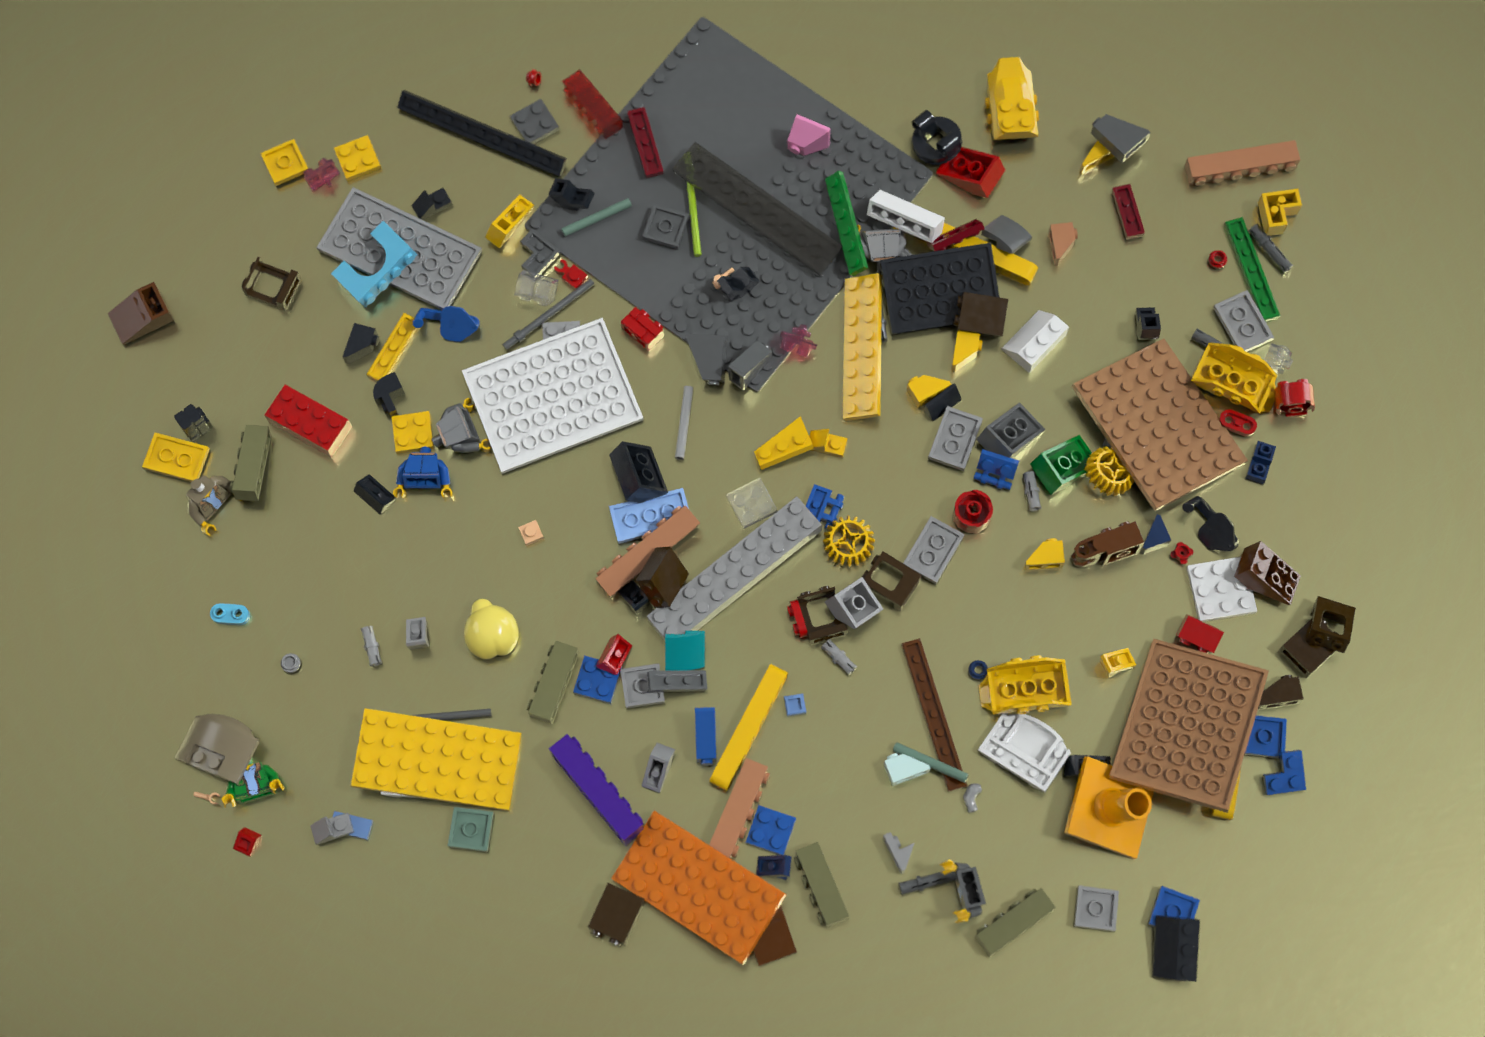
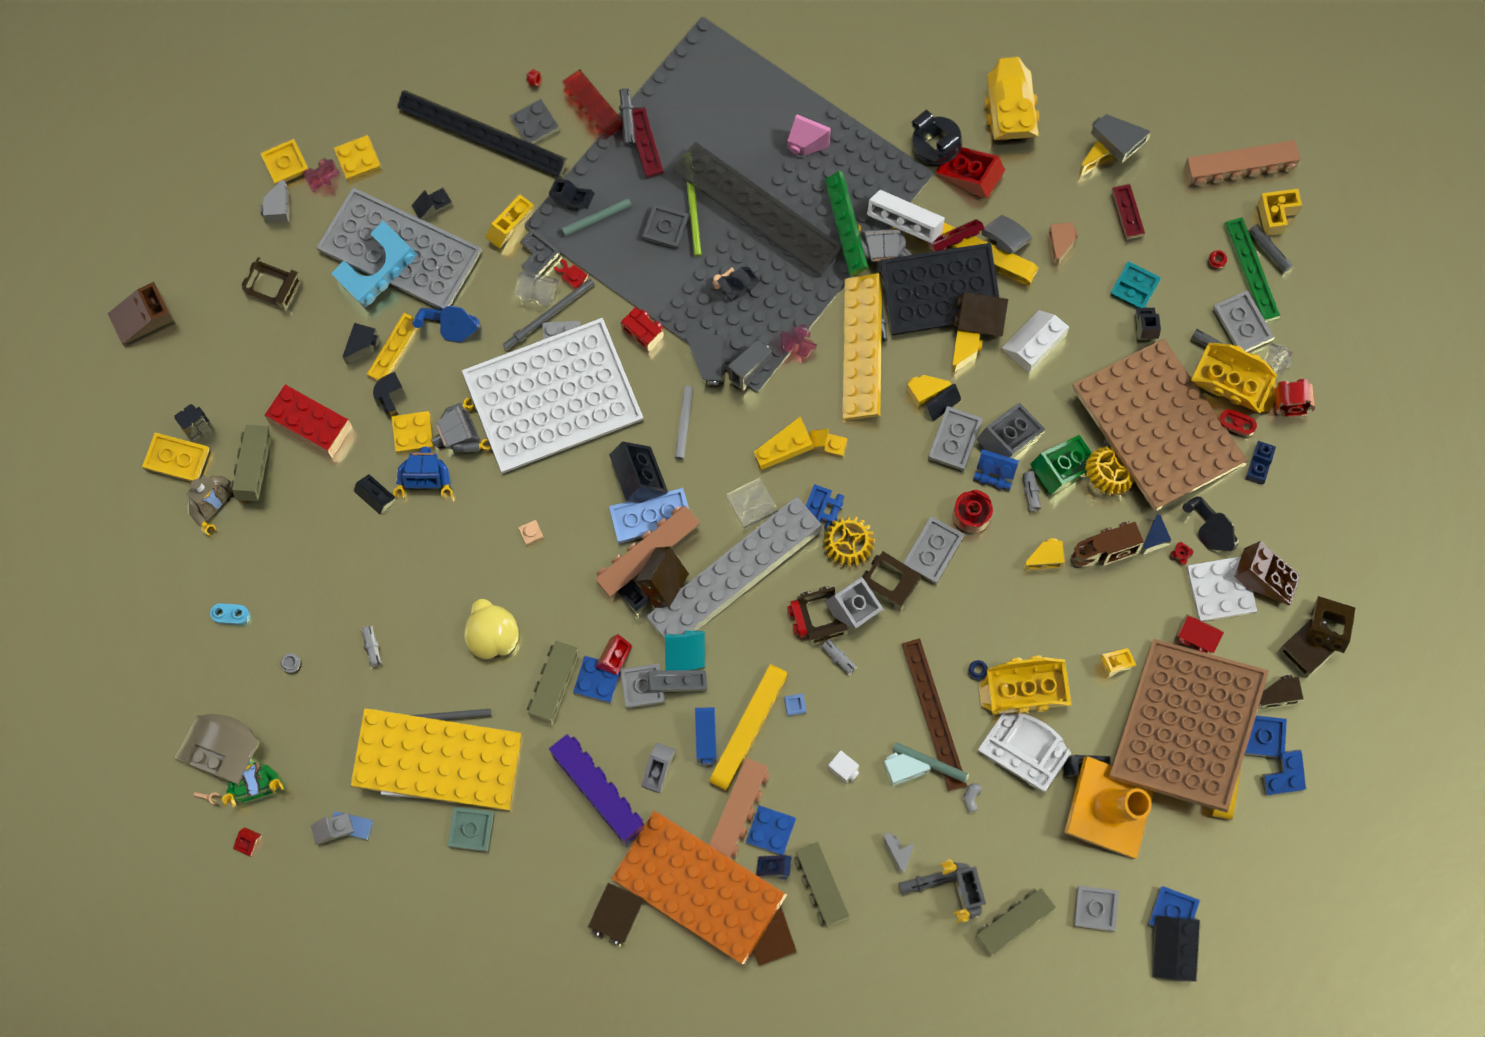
light grey slope [406,617,429,650] -> none
none -> light grey slope [260,180,289,223]
none -> dark grey pin [619,88,635,145]
none -> white brick [828,751,859,784]
none -> teal slope [1111,261,1161,308]

